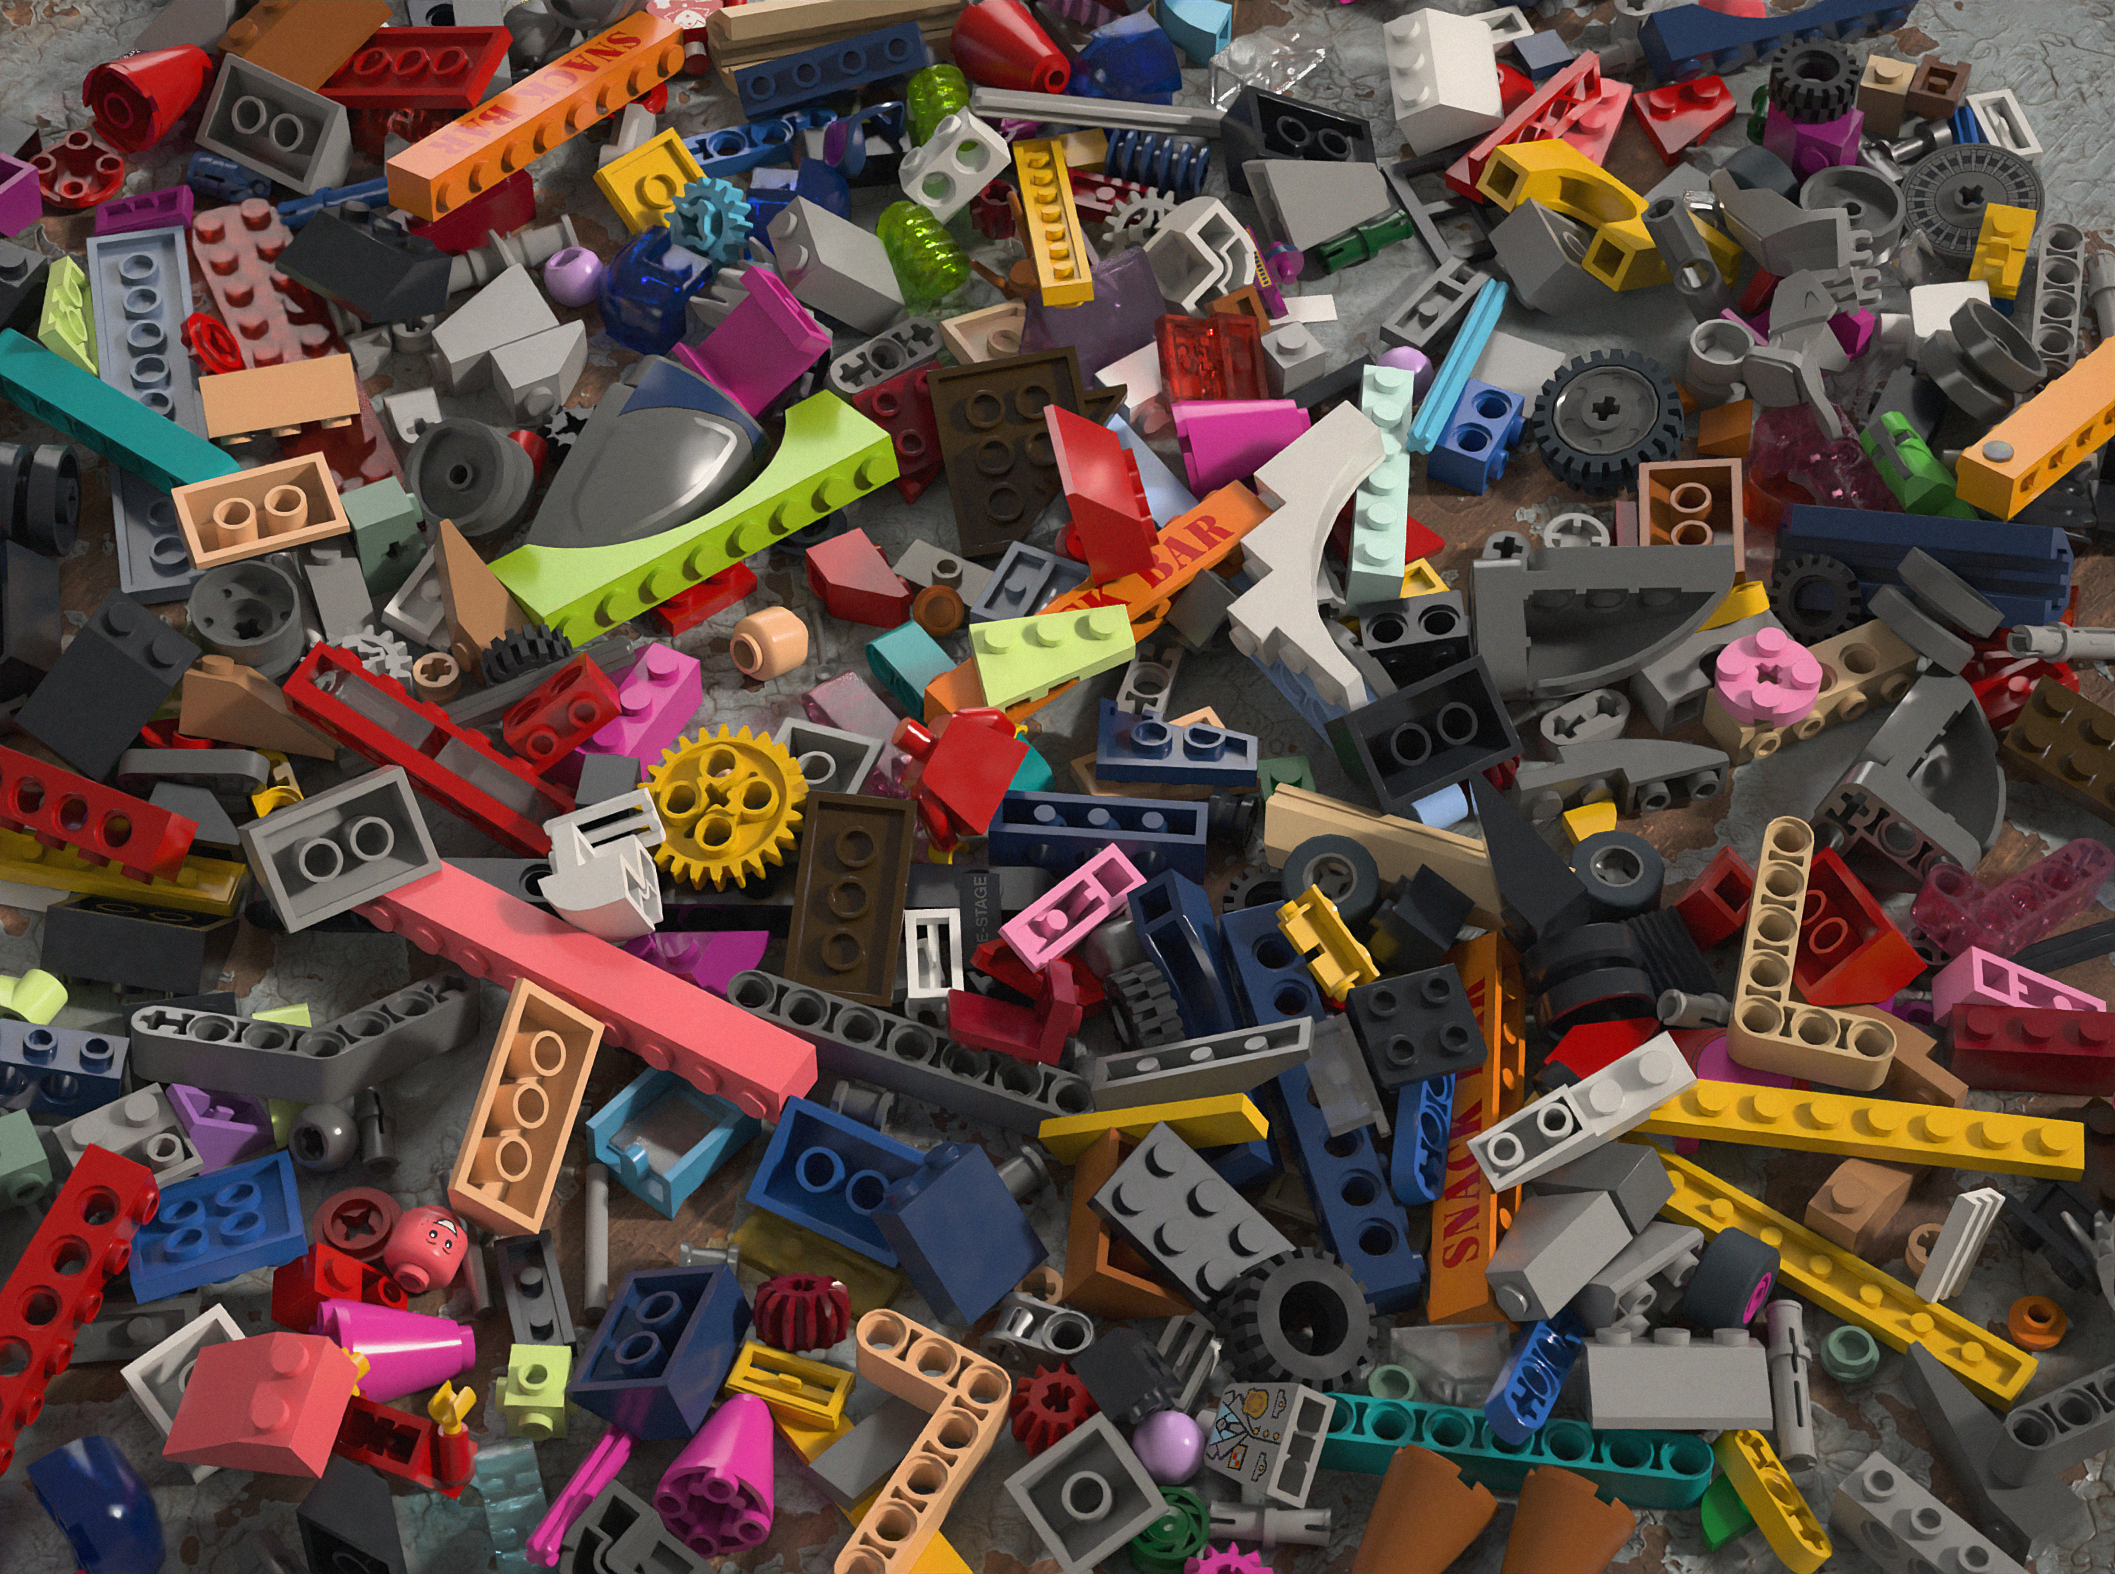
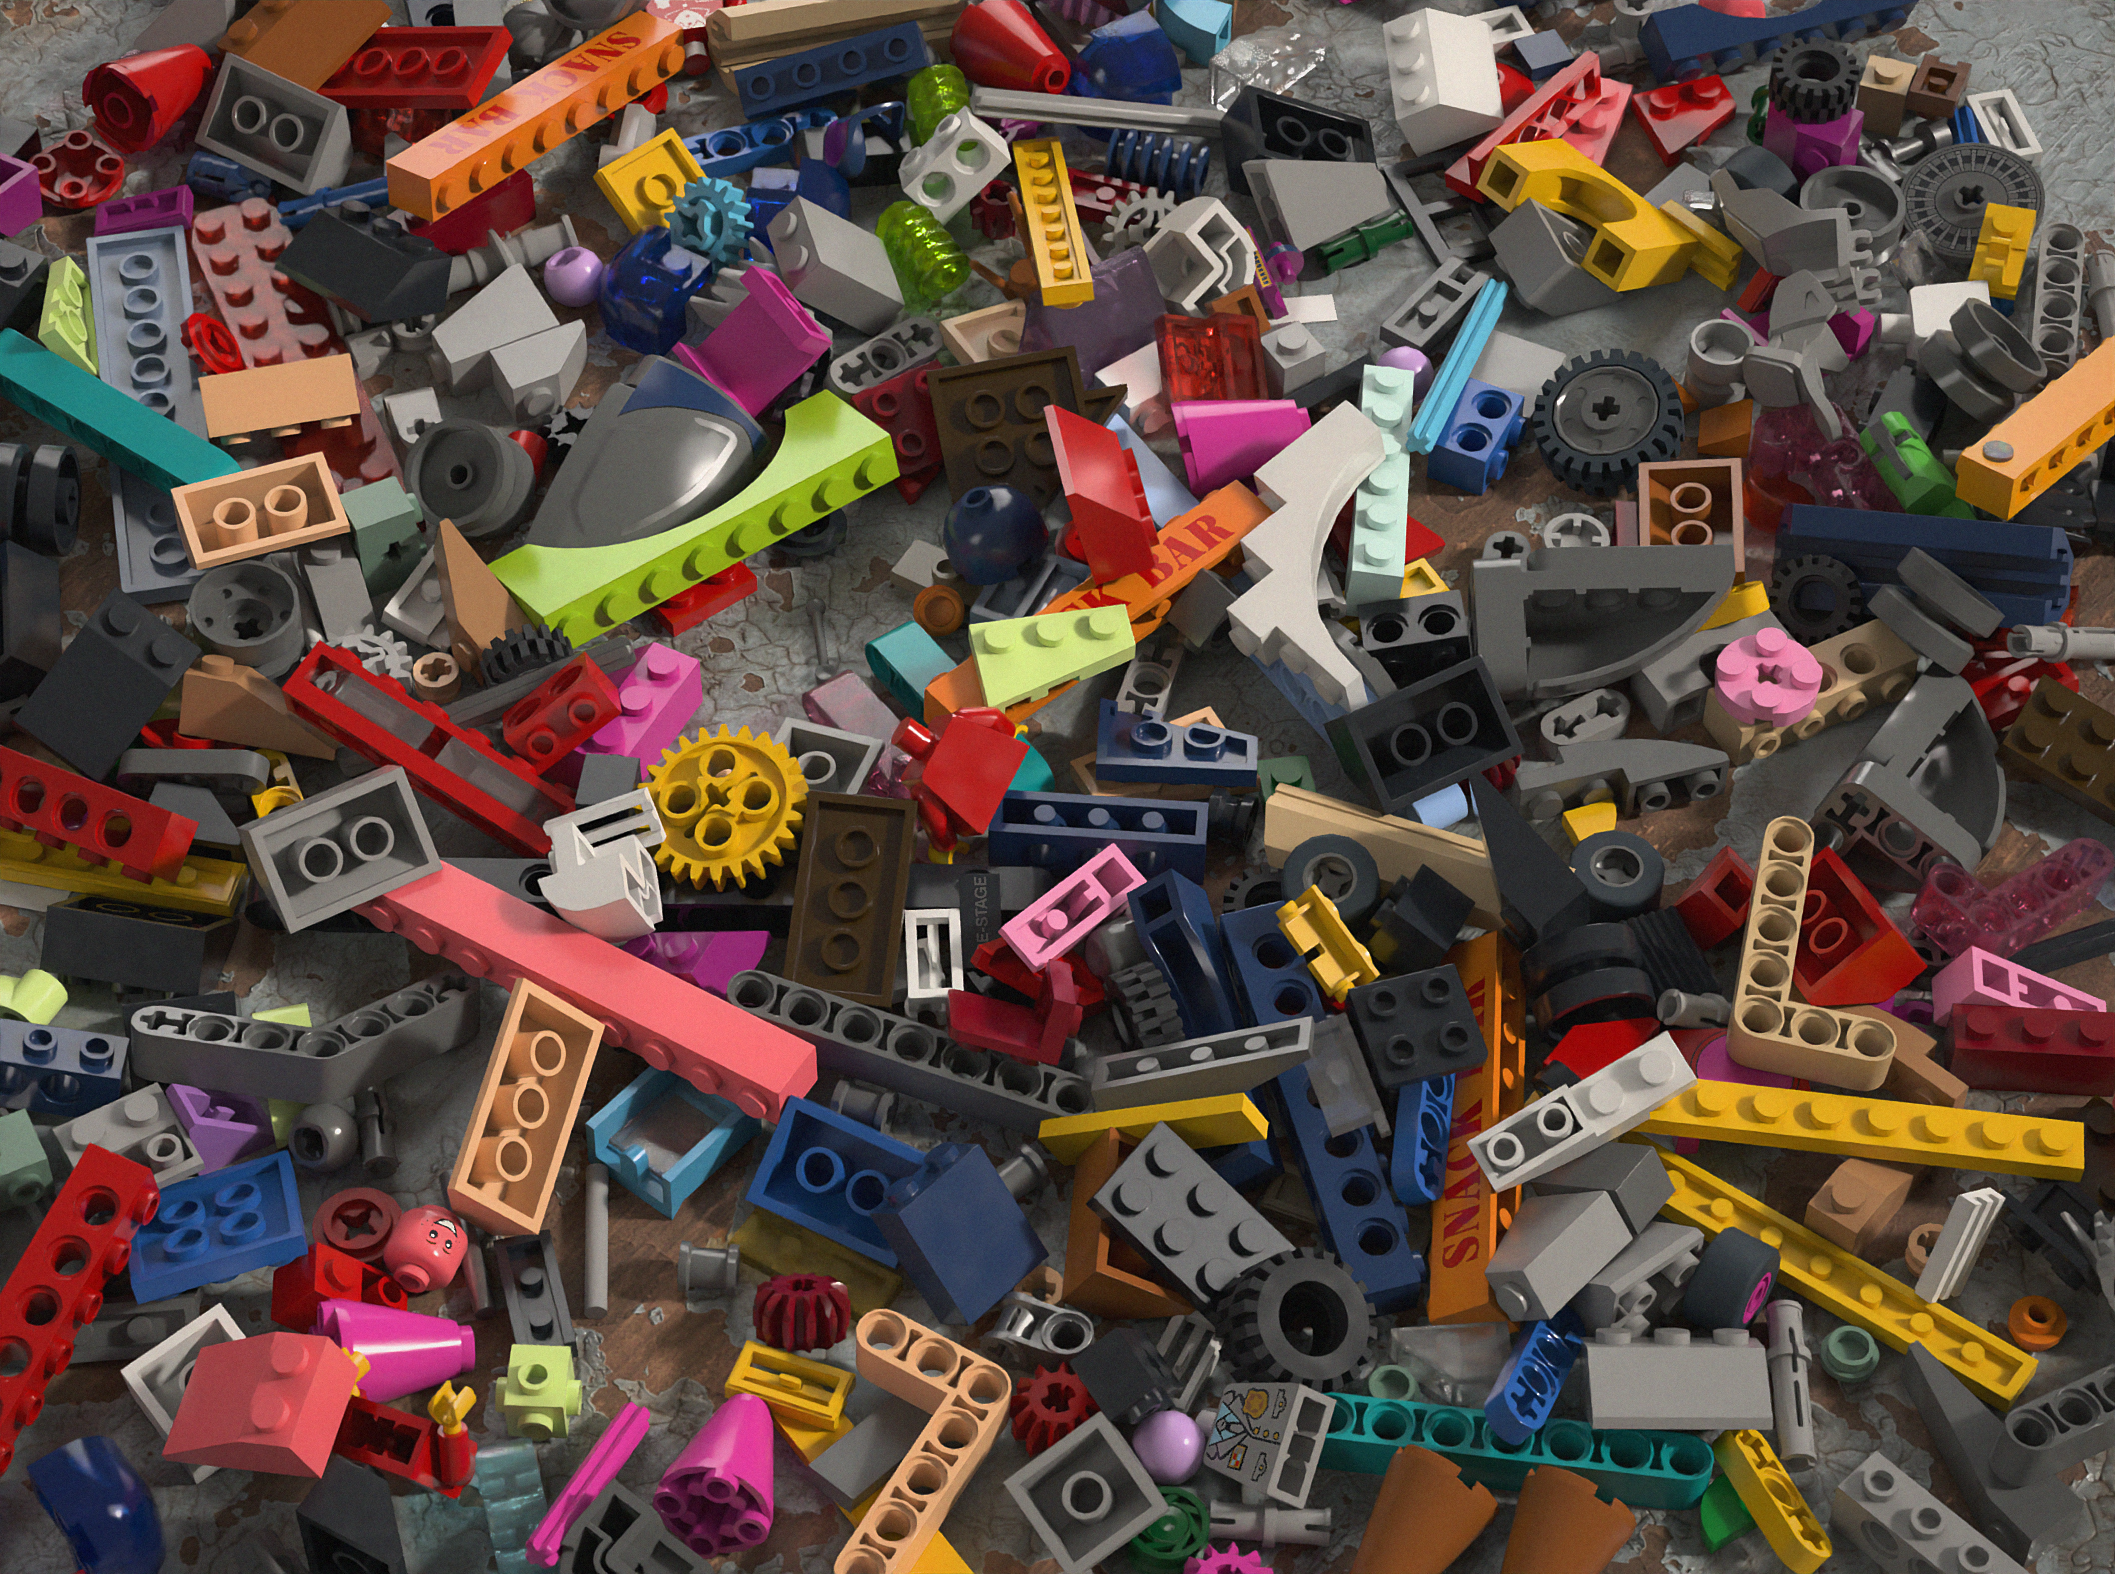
dark blue slope [565,1263,753,1440] -> none
light nougat head [730,606,808,681] -> none
slope [805,527,914,630] -> none
yellow tile [1056,128,1108,174] -> none
dark grey piece [1640,195,1741,325] -> none
none -> dark blue cylinder [943,485,1049,585]

